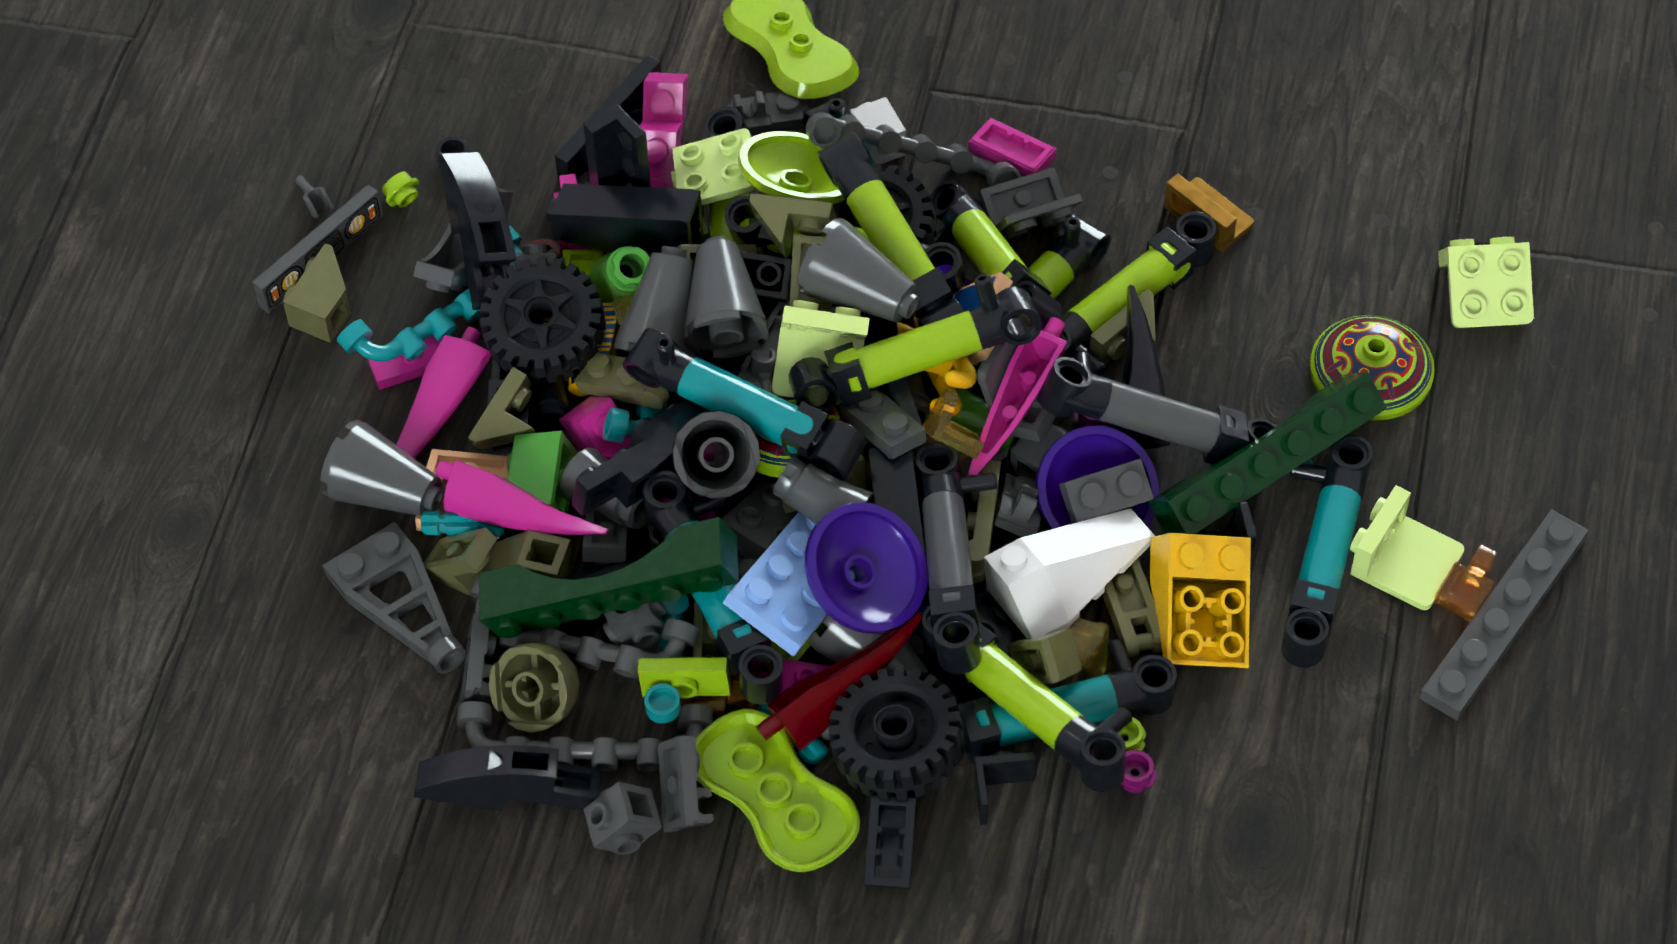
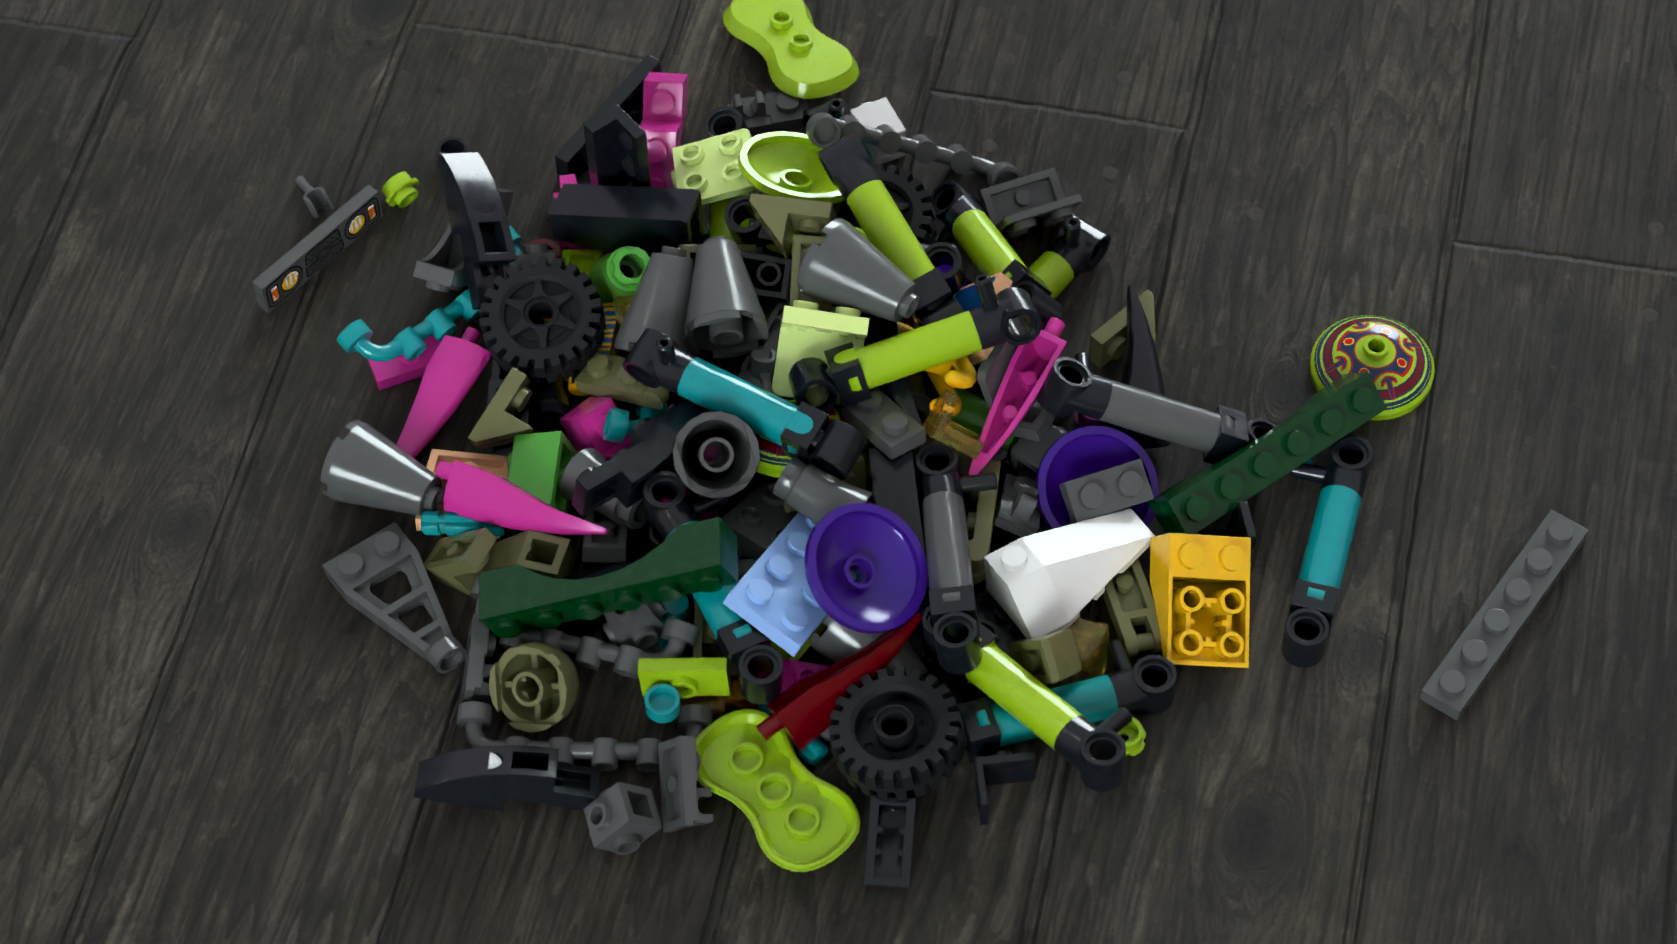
olive slope [283,243,352,343] -> none
dark pink plate [969,118,1056,176] -> none
piece [1059,211,1216,376] -> none
magenta plate [1120,750,1157,793] -> none
pearl gold panel [1164,174,1254,252] -> none
yellowish green bracket [1350,485,1464,610] -> none
clear orange plate [1434,545,1497,622] -> none
yellowish green bracket [1438,237,1534,328] -> none

